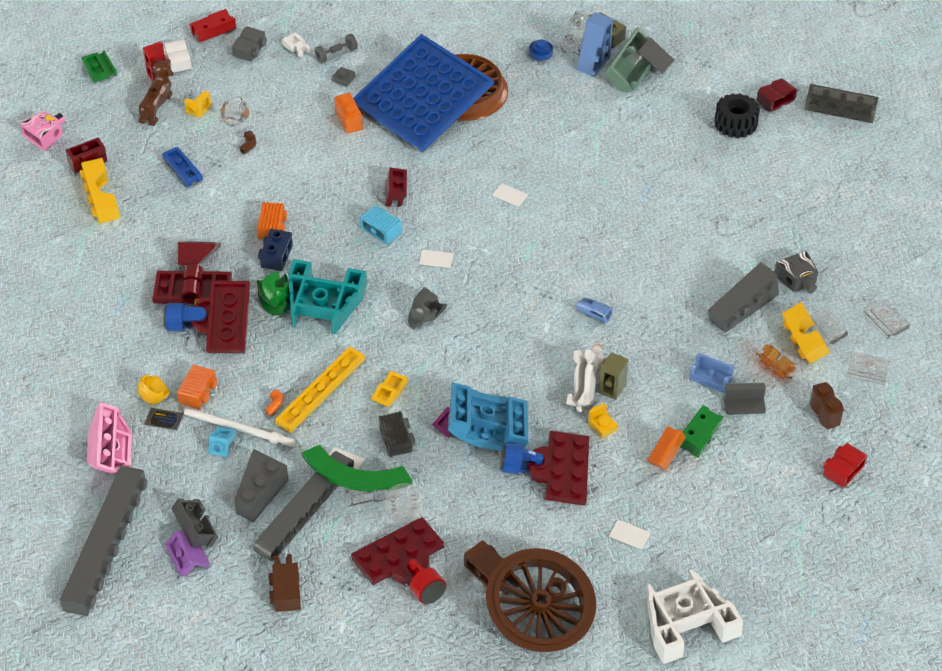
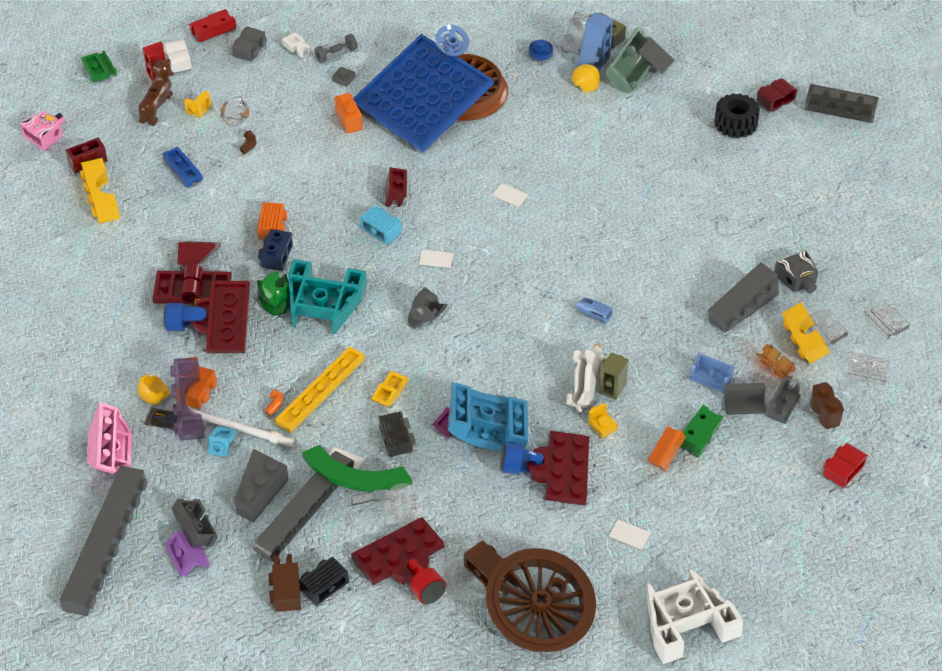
none -> clear purple arch [170,357,204,441]
none -> black brick [299,556,349,606]
none -> medium blue dish [435,25,469,56]
none -> yellow hair [571,64,600,92]
none -> dark grey hinge [767,377,801,424]

